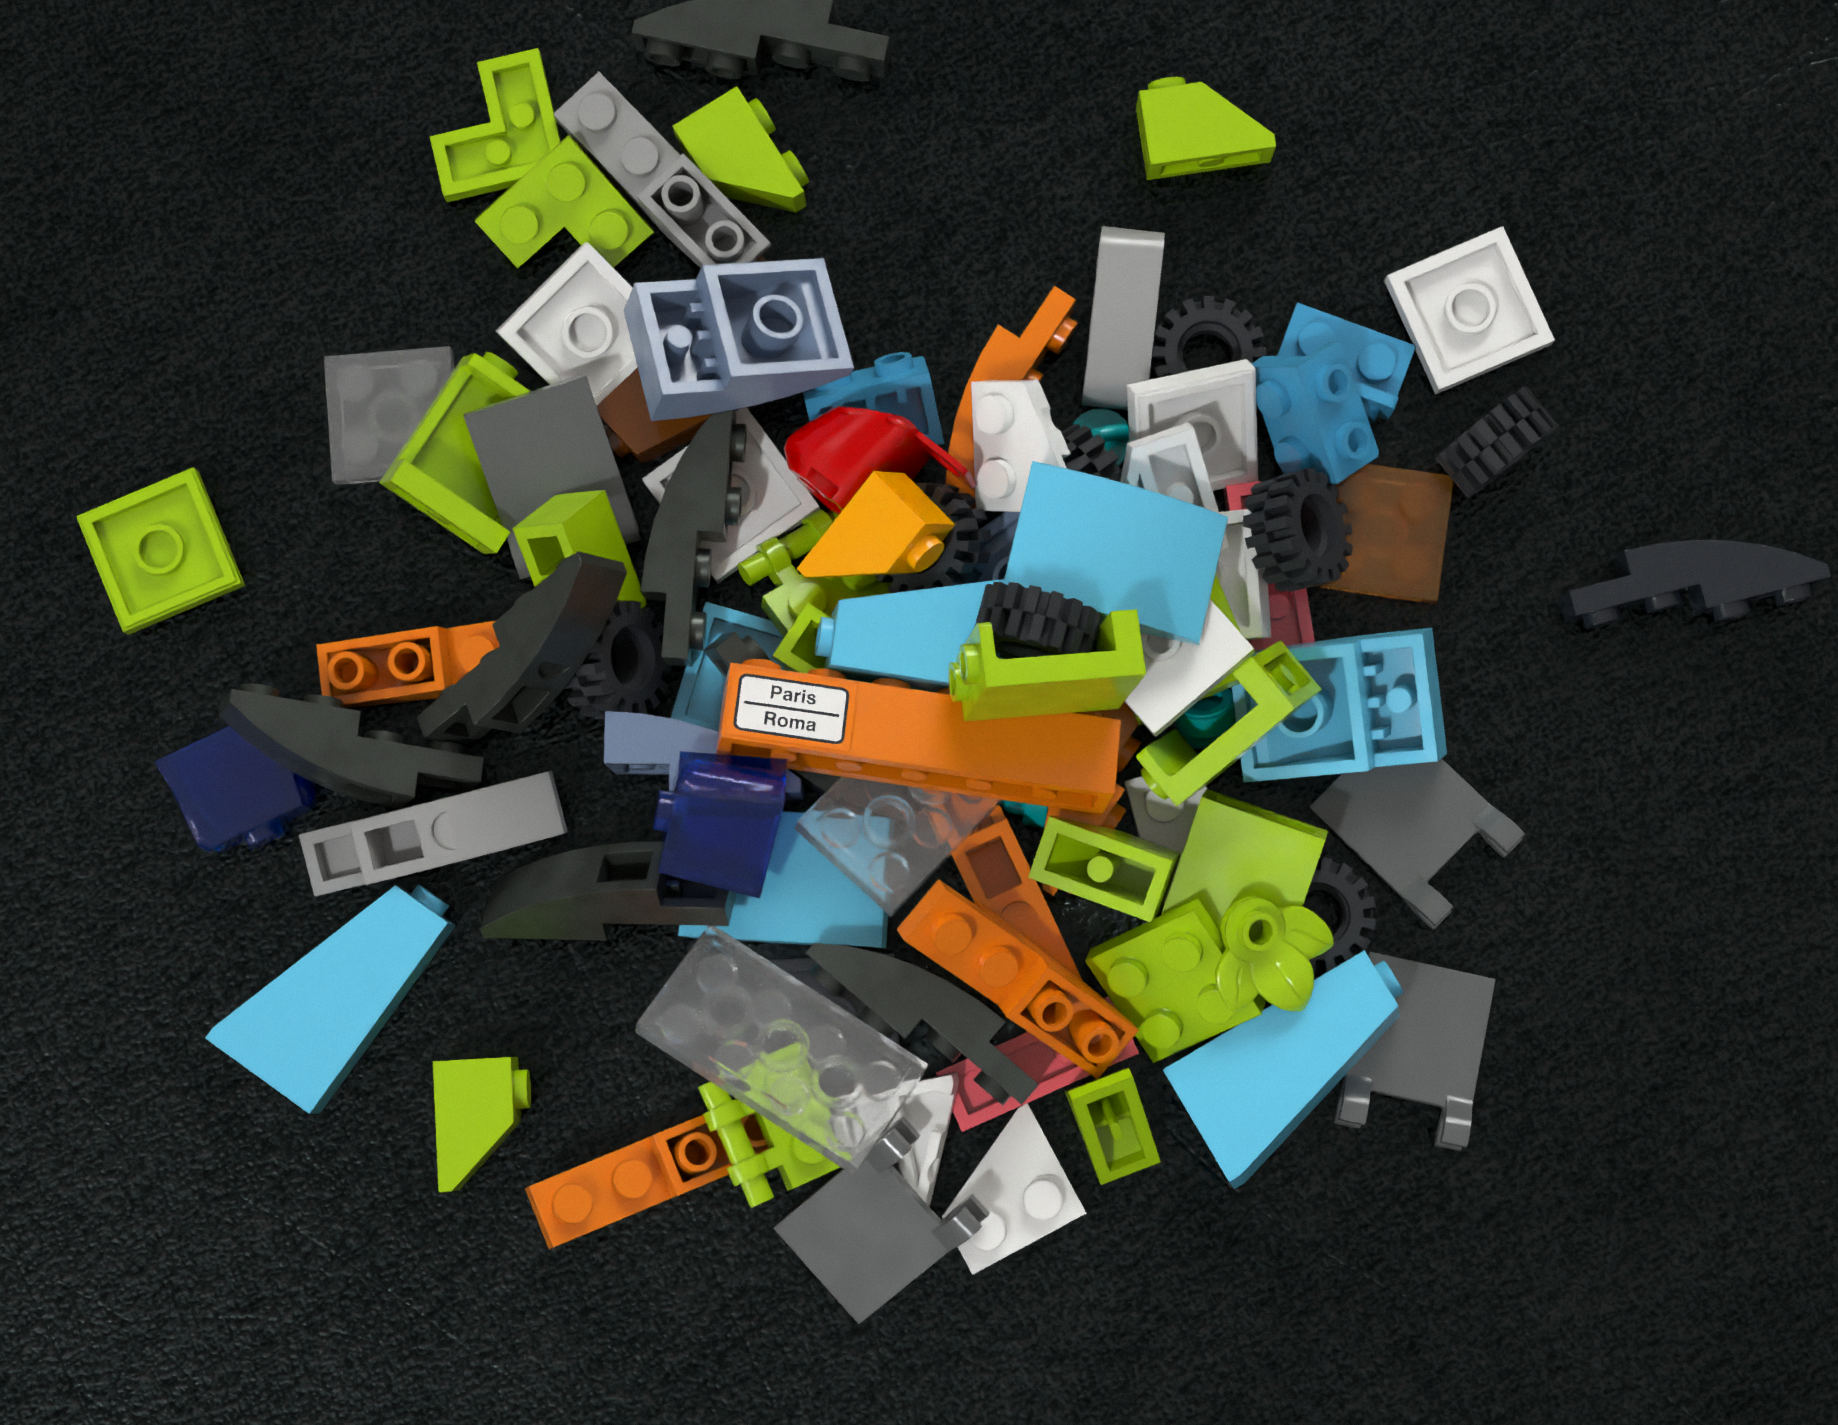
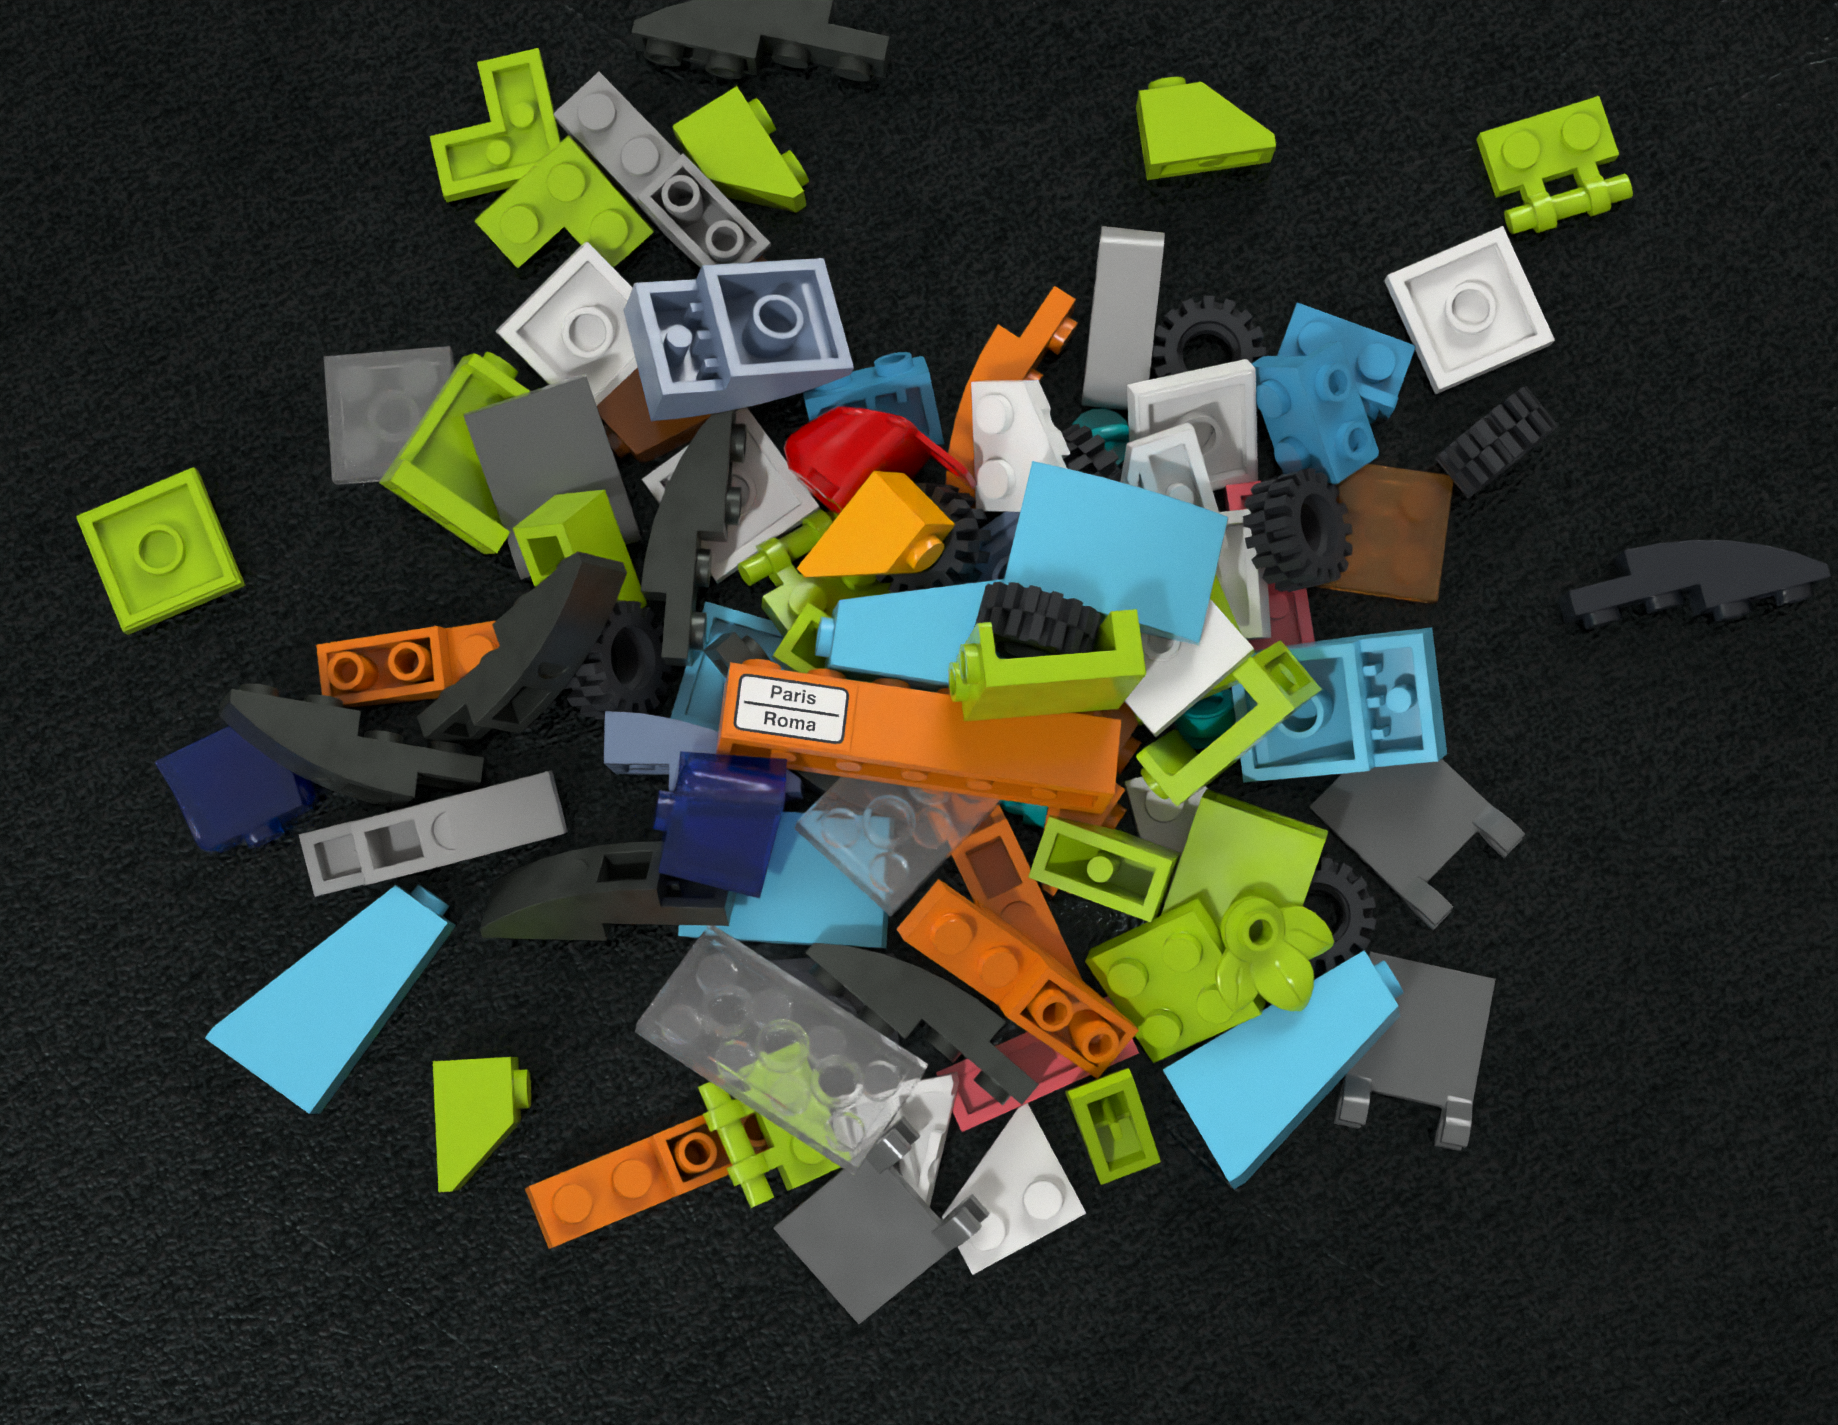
none -> lime plate [1476,96,1633,234]

